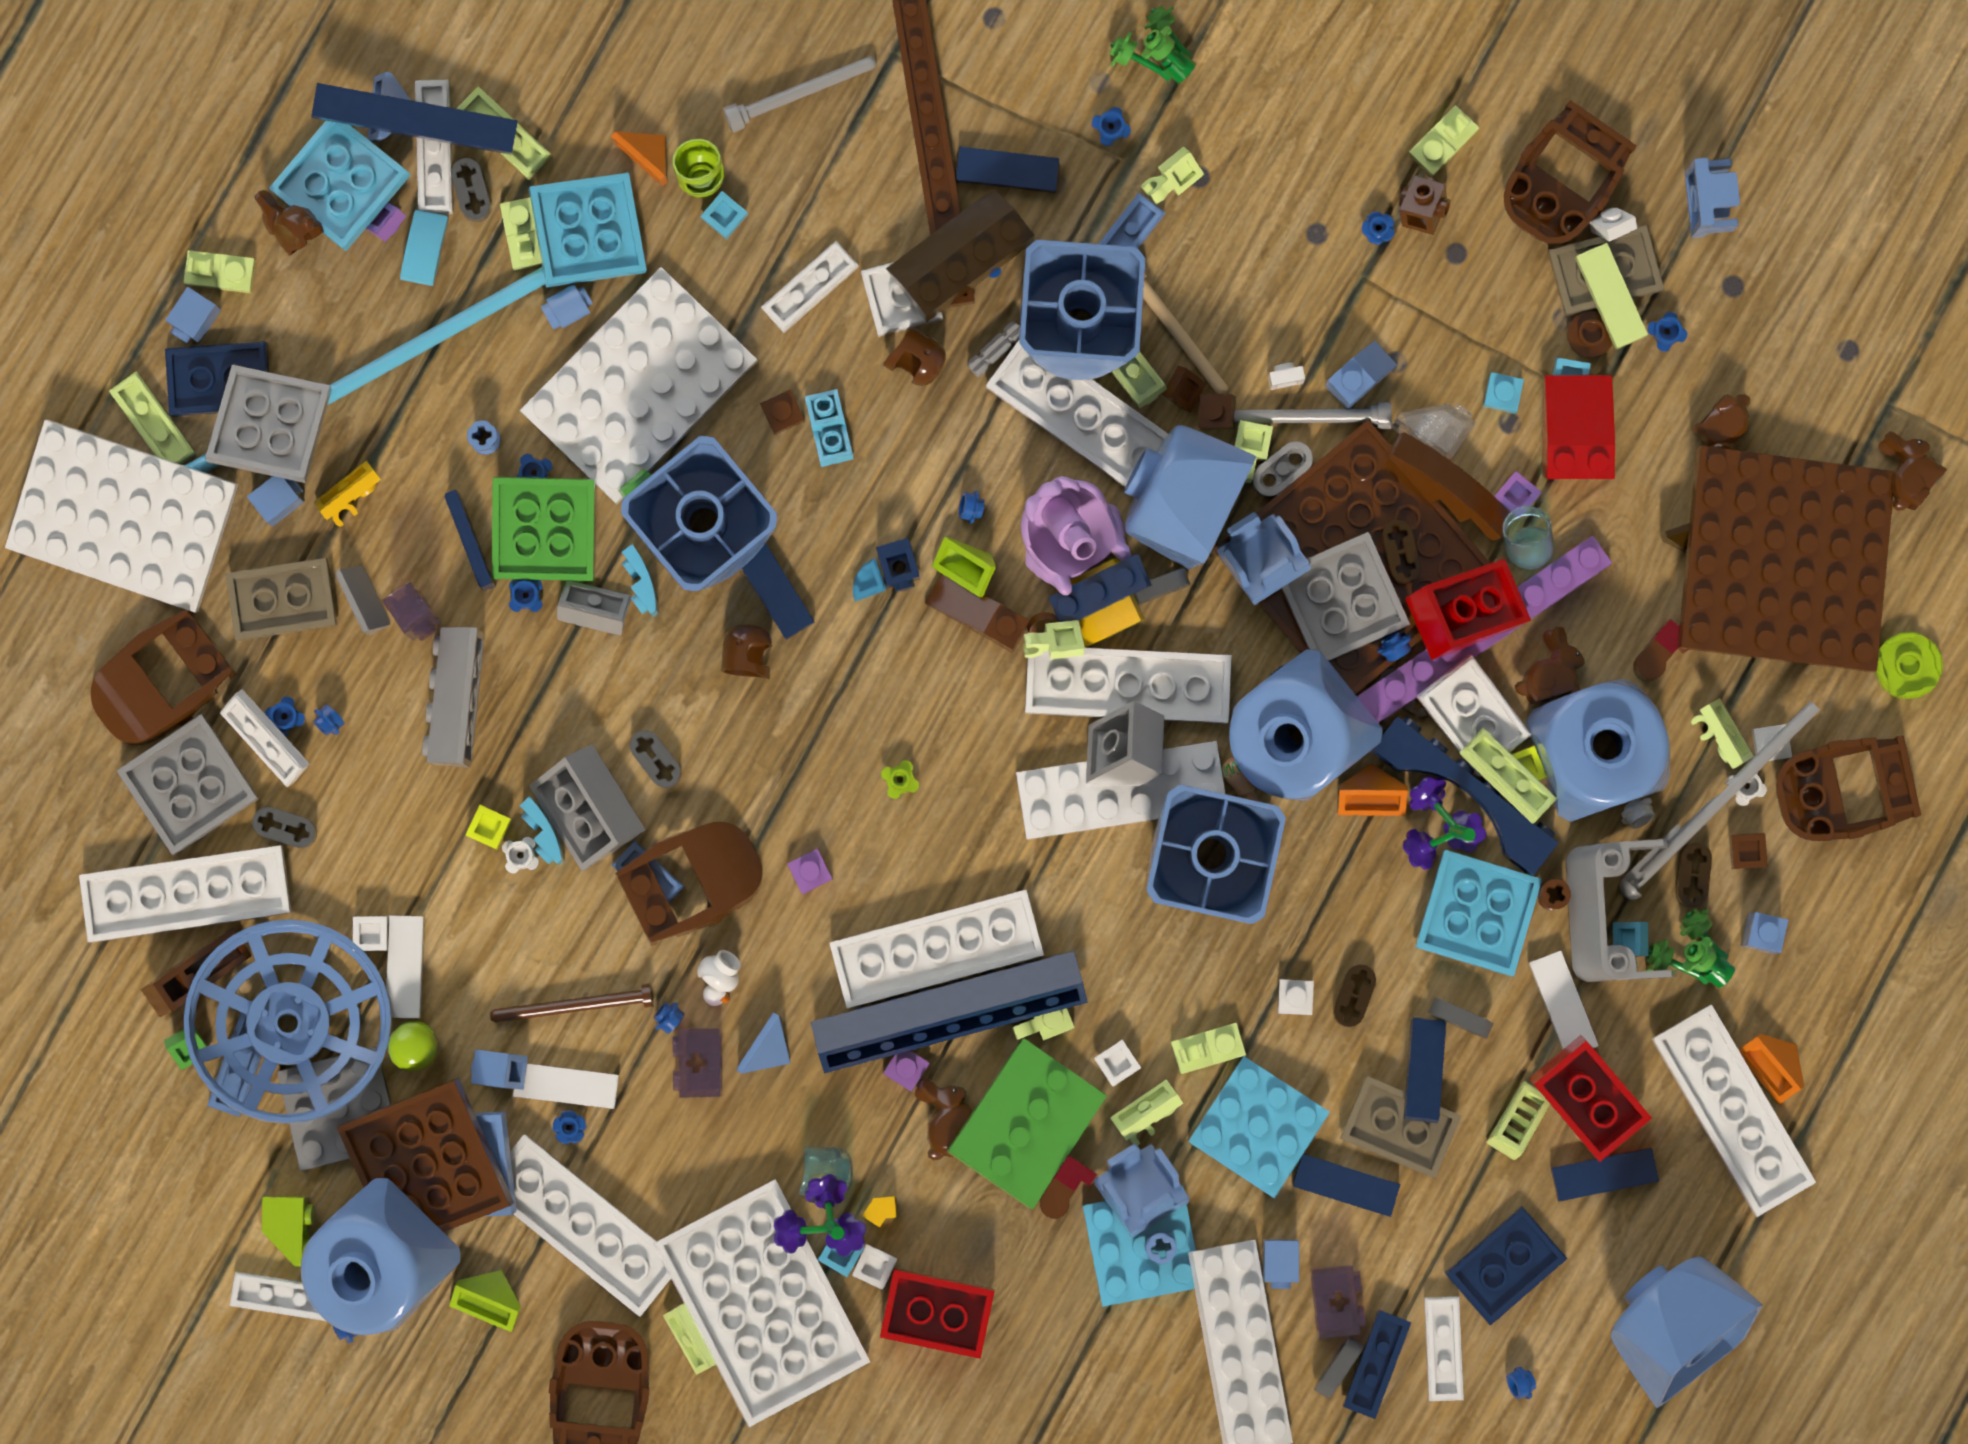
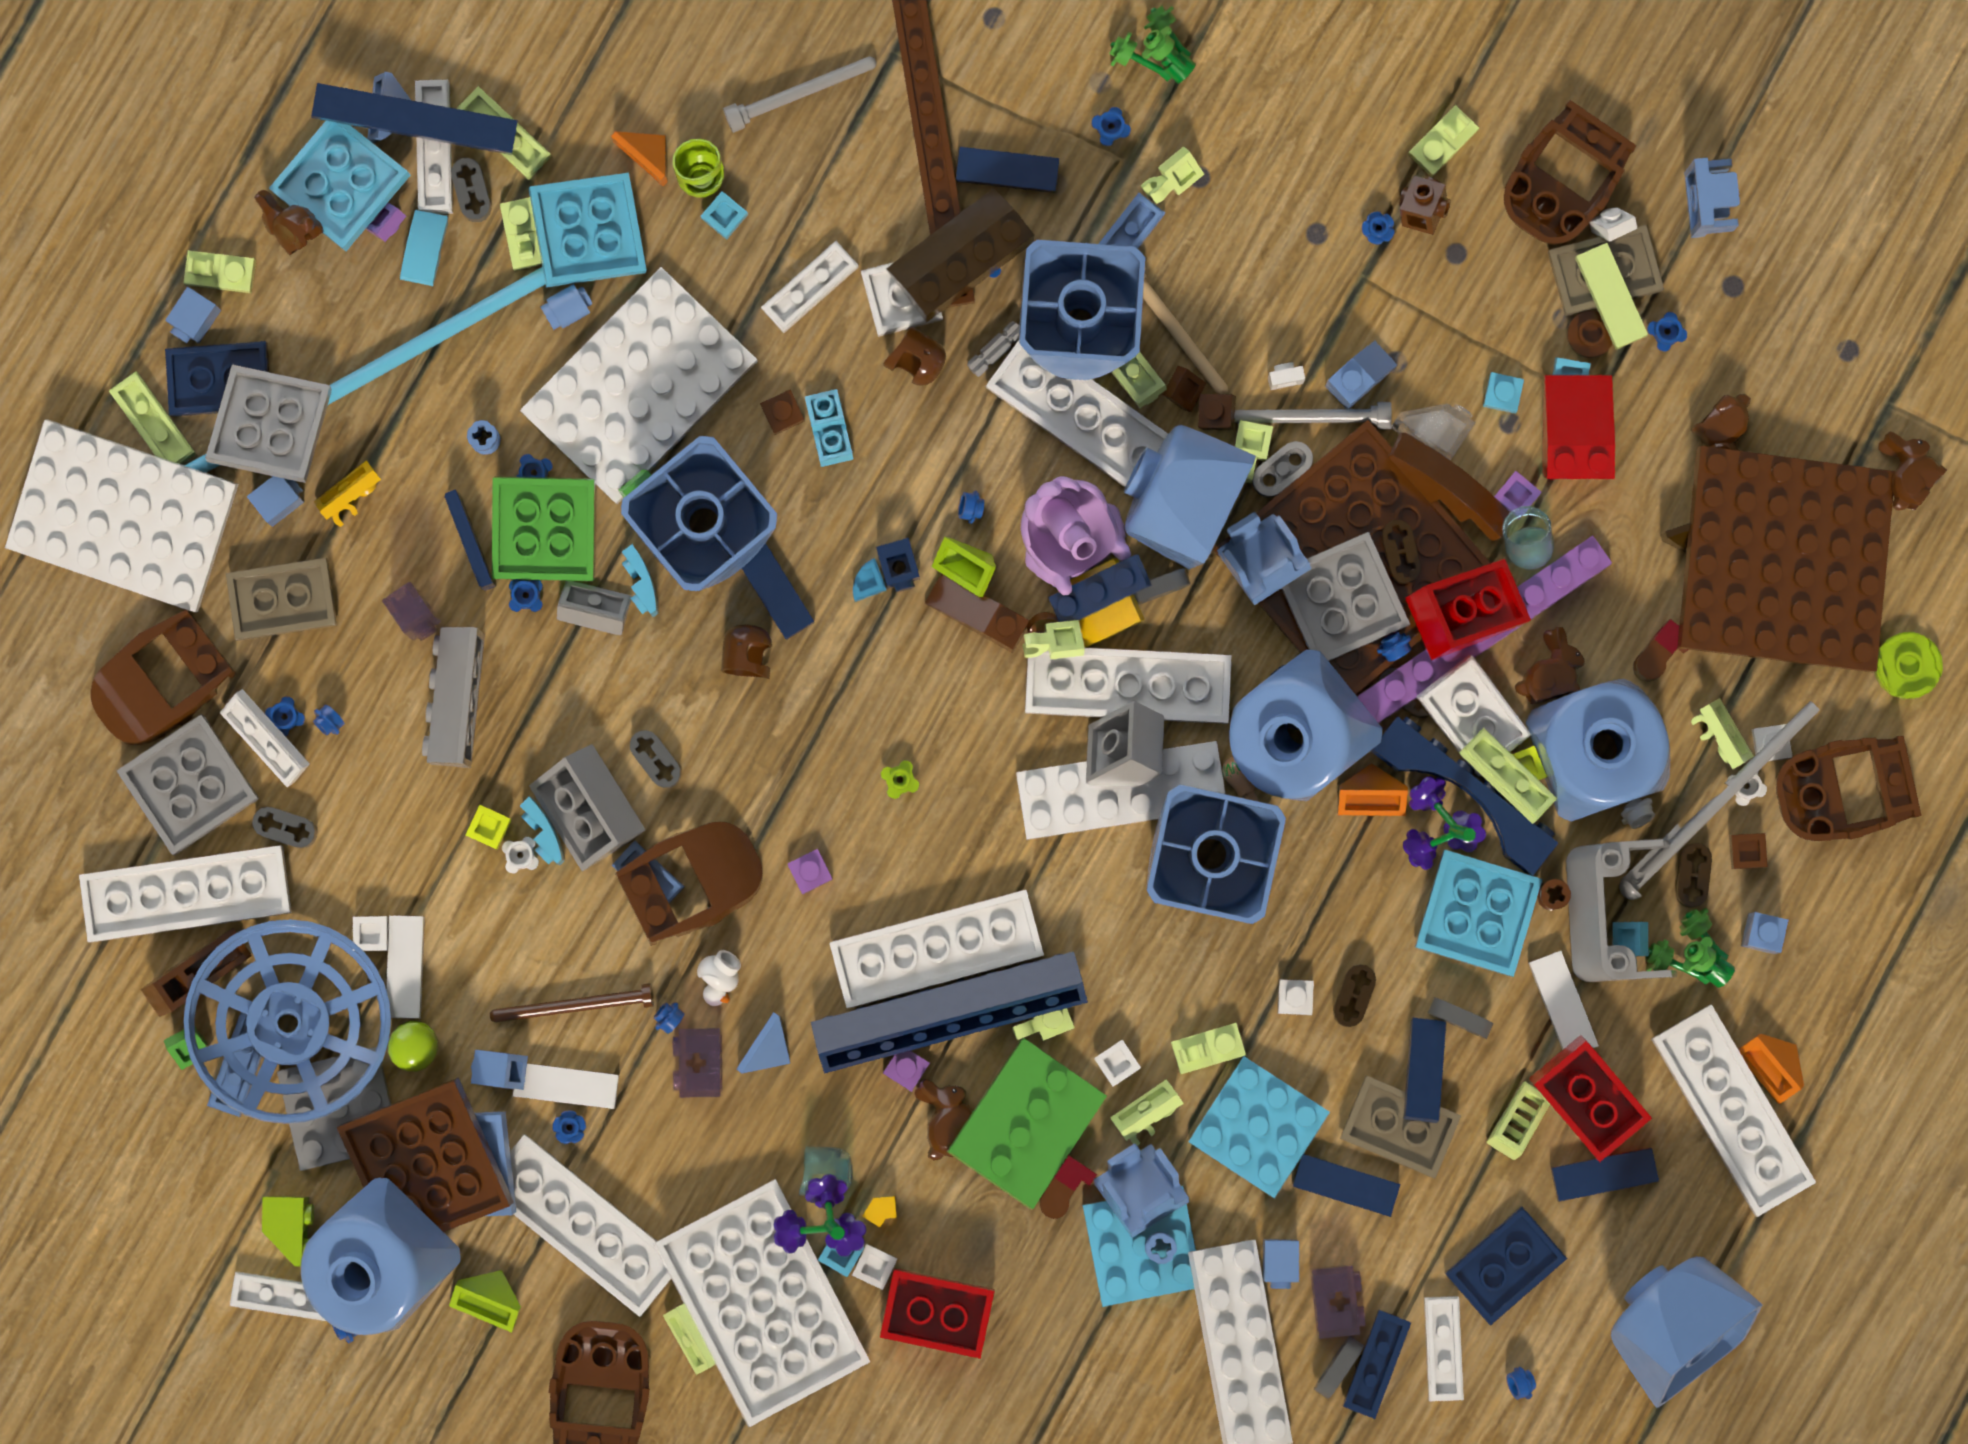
light grey slope [335,565,390,636] -> none

